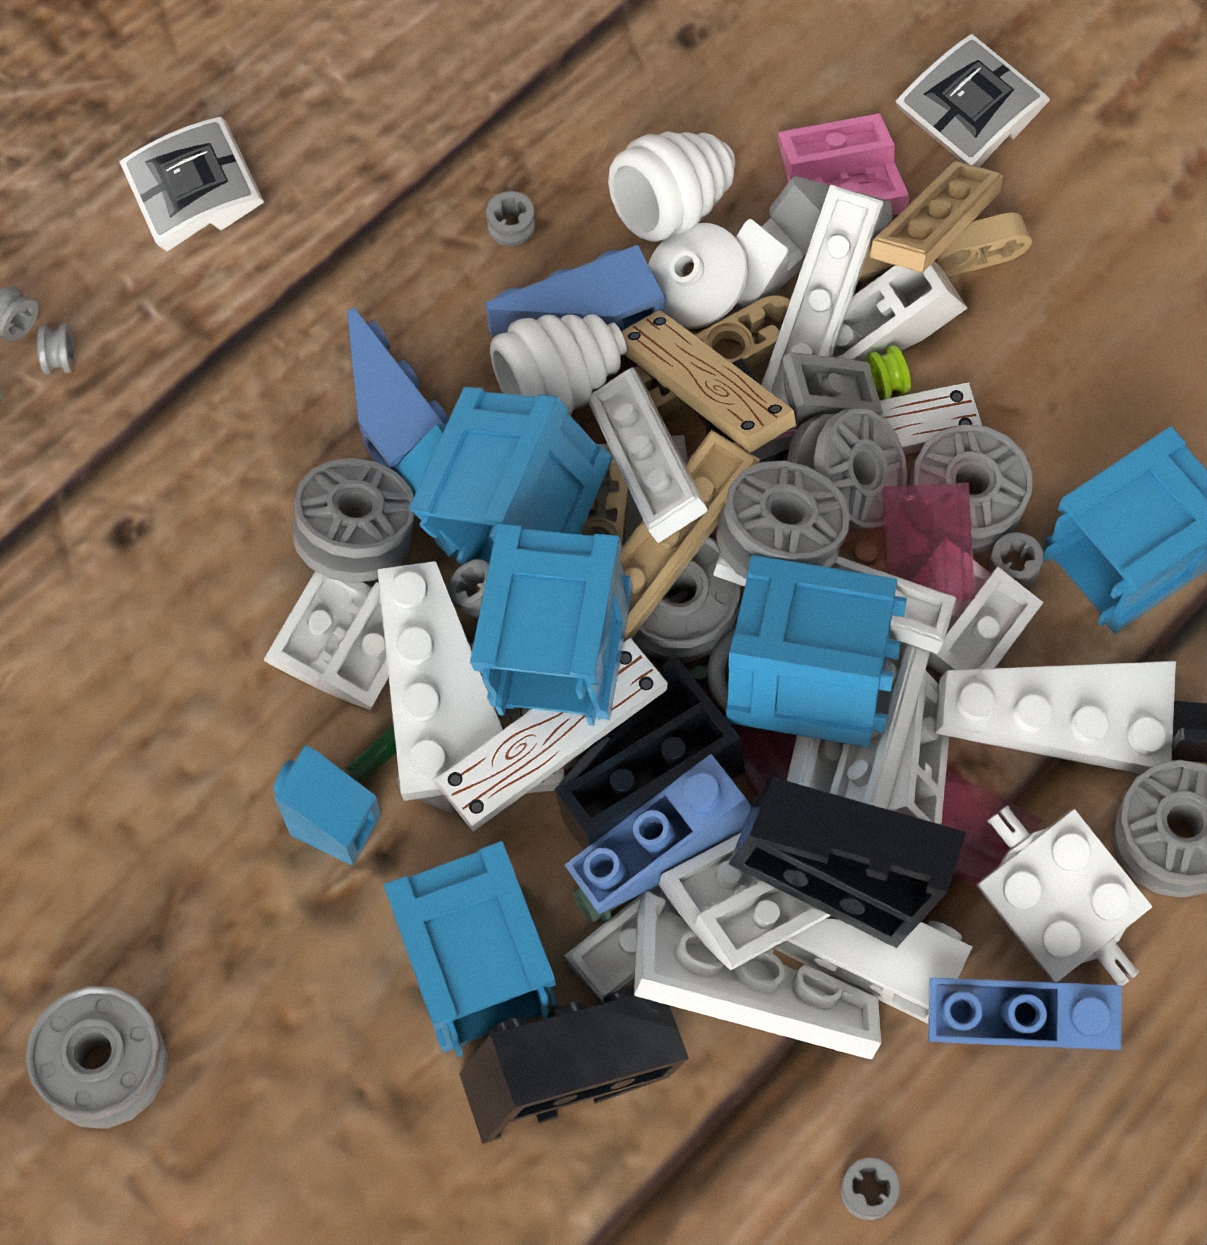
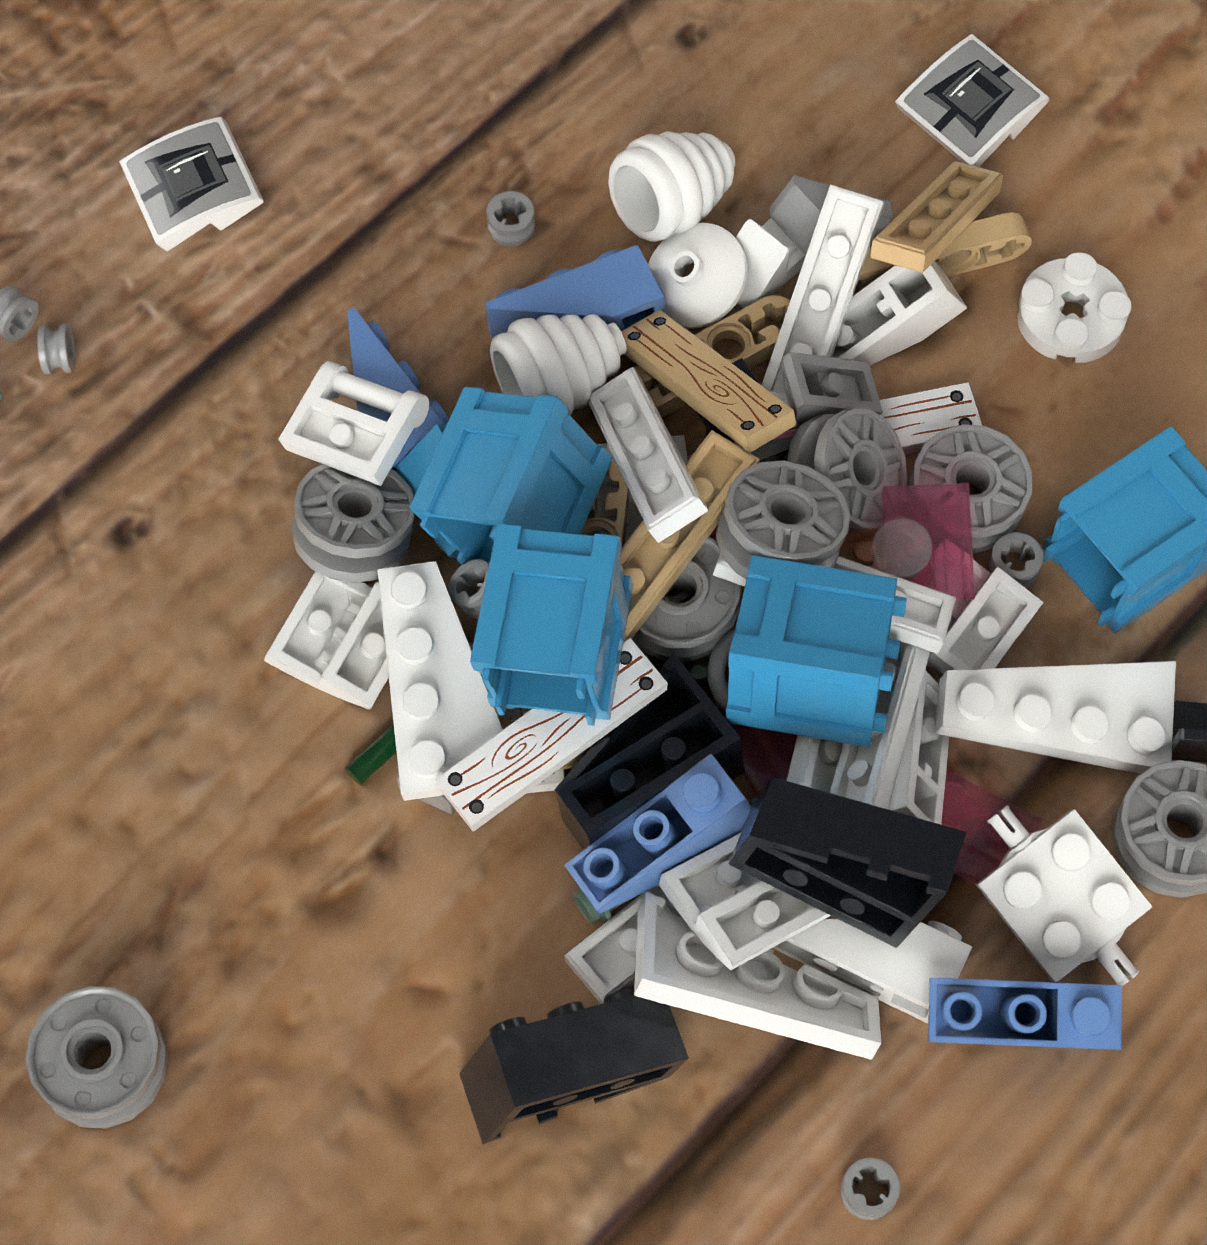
dark azure slope [273,745,382,866] -> none
dark azure container [383,841,558,1057] -> none
bright pink slope [778,113,909,215] -> none
lime bush [866,345,911,400] -> none
none -> white plate [278,361,429,486]
none -> clear tile [871,518,932,579]
none -> white plate [1017,252,1132,363]

